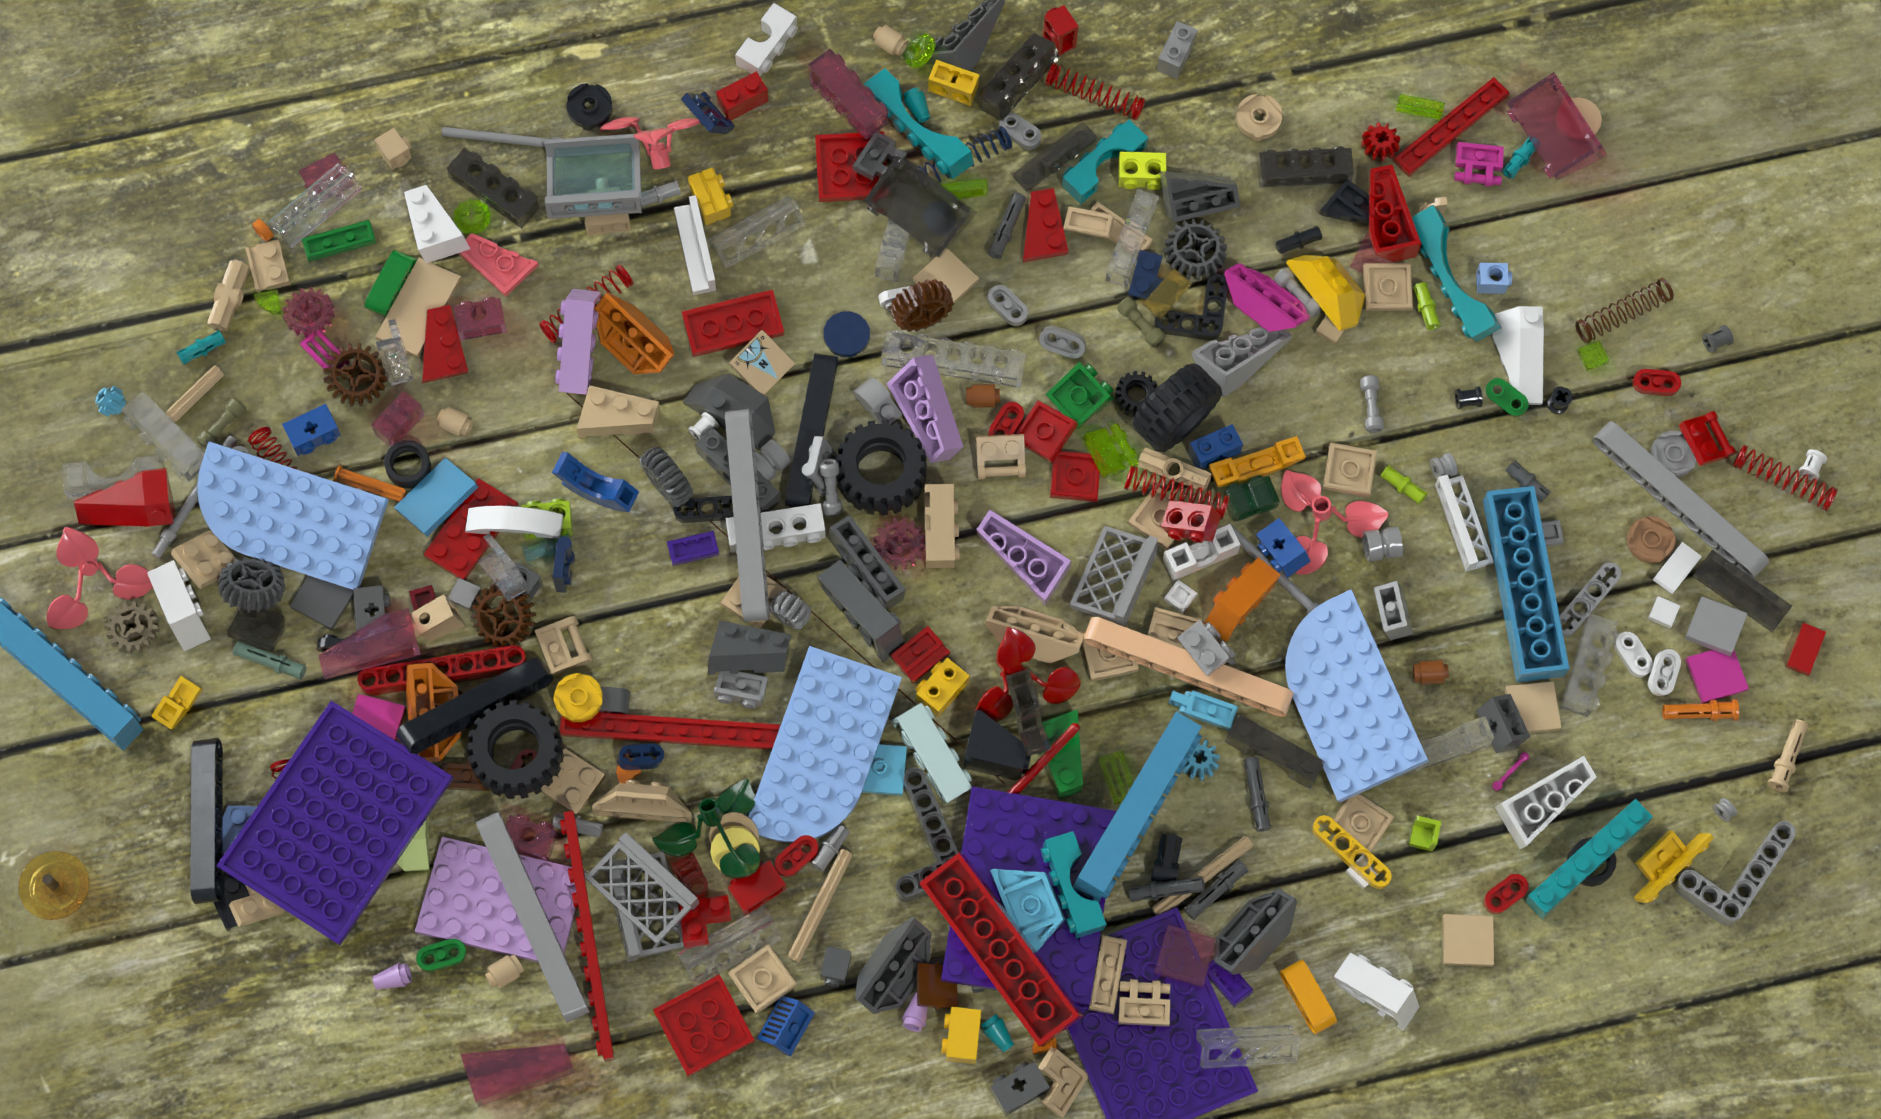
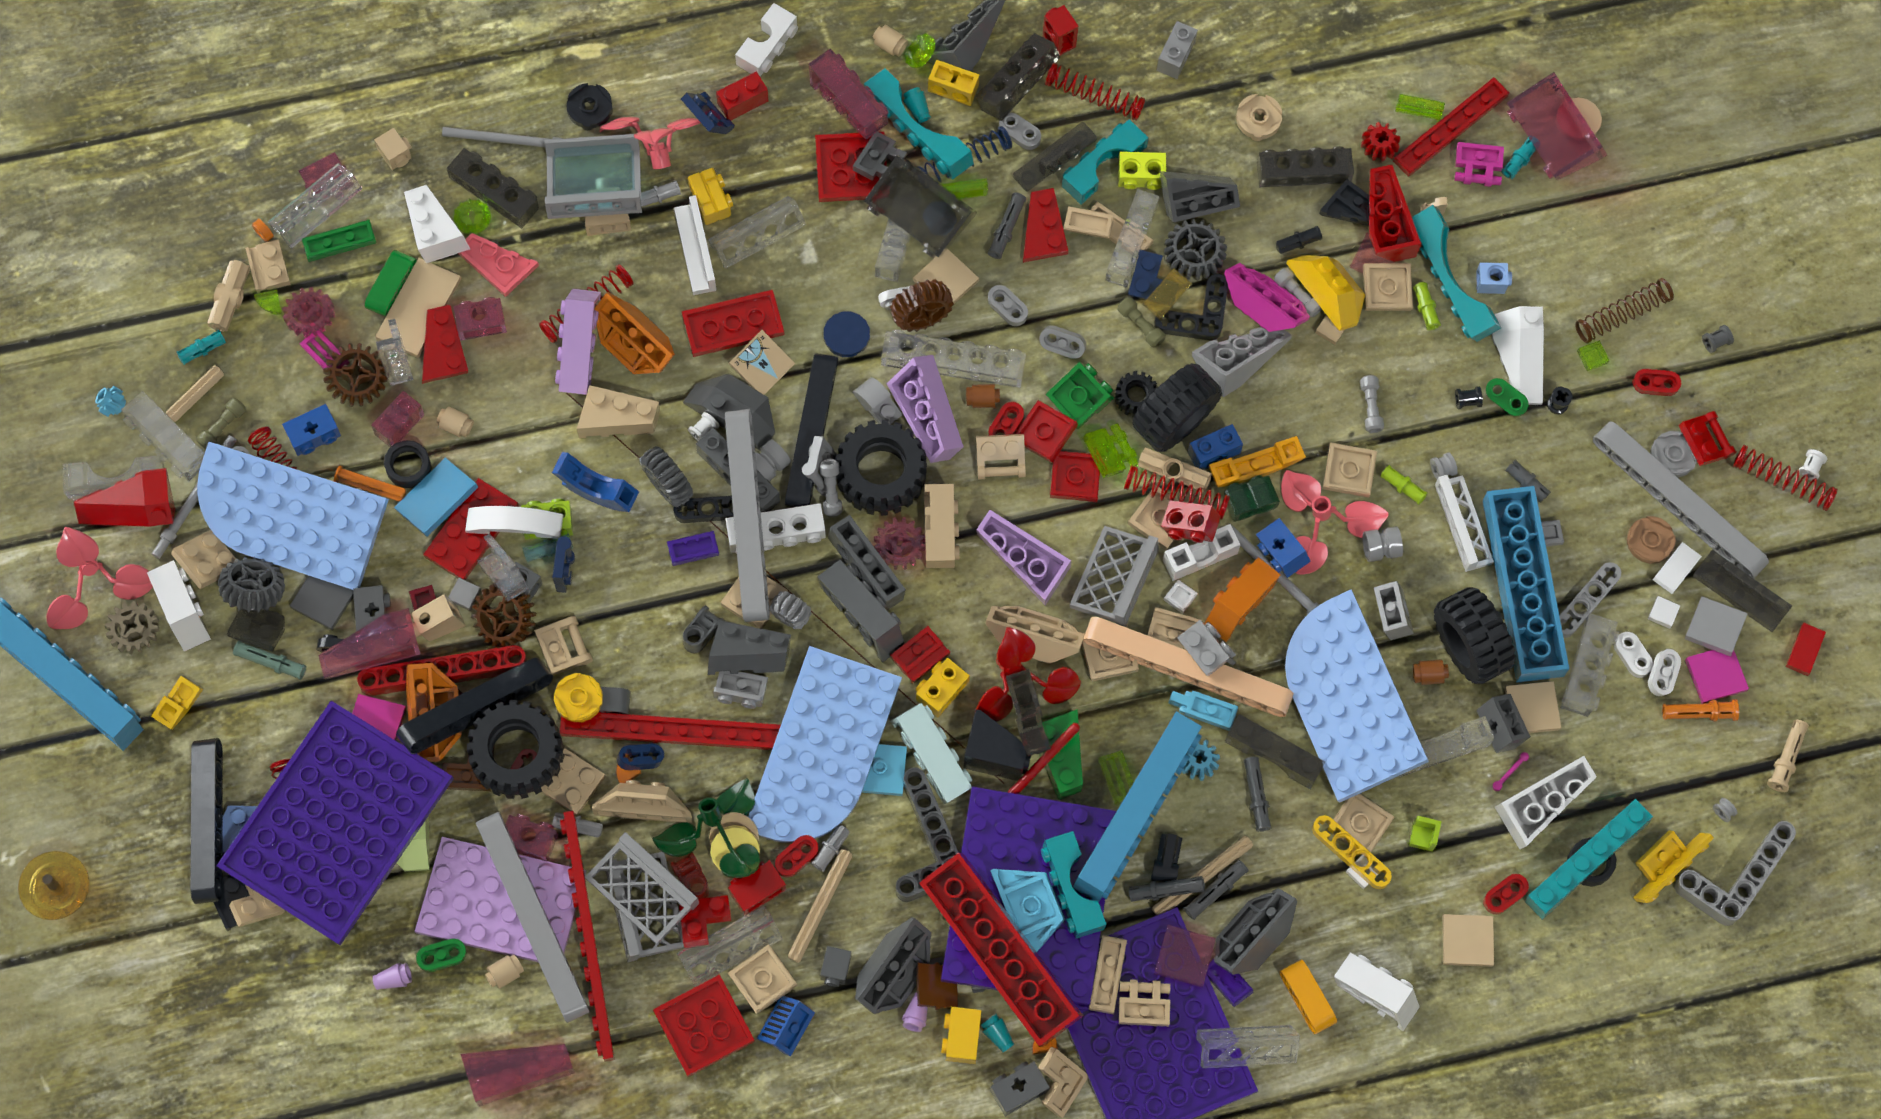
none -> dark grey piece [683,605,725,653]
none -> black tyre [1434,587,1516,684]

